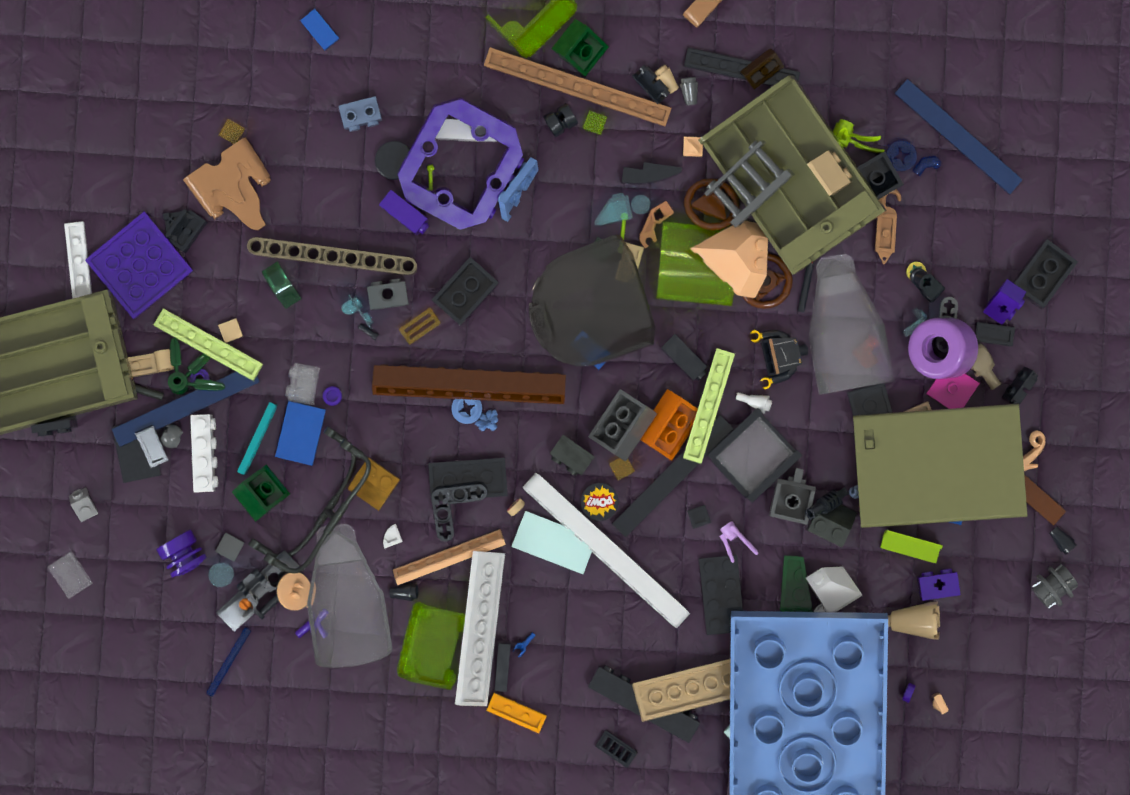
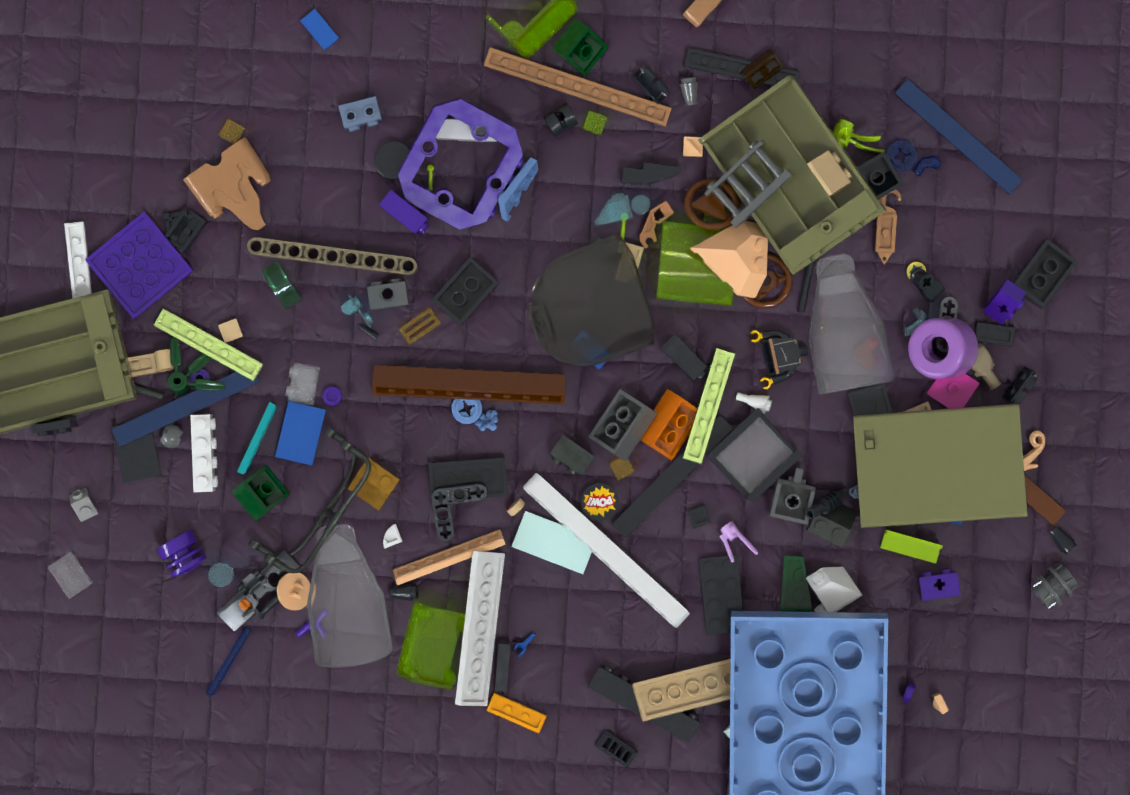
tile [135,425,168,468] -> none
dark grey piece [215,533,245,562] -> none
tan cone [654,65,679,94] -> none
tan cone [888,601,940,640] -> none

